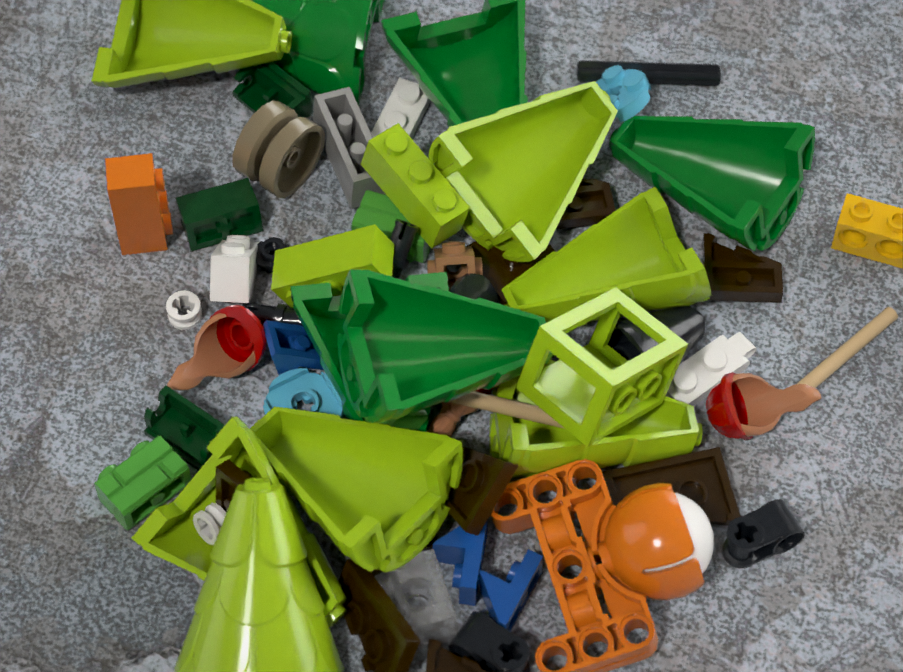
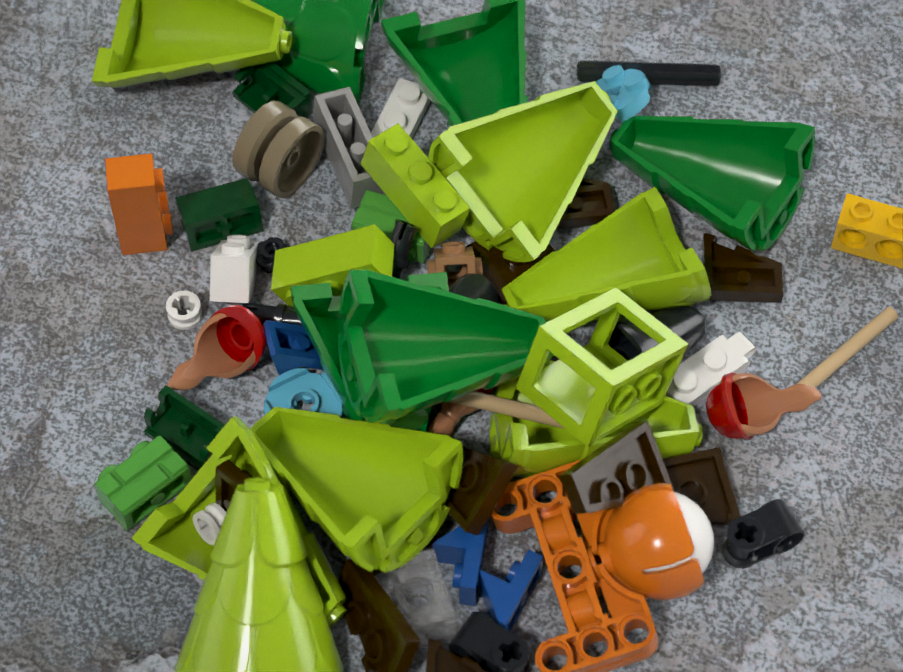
none -> dark brown wing [560,421,675,514]

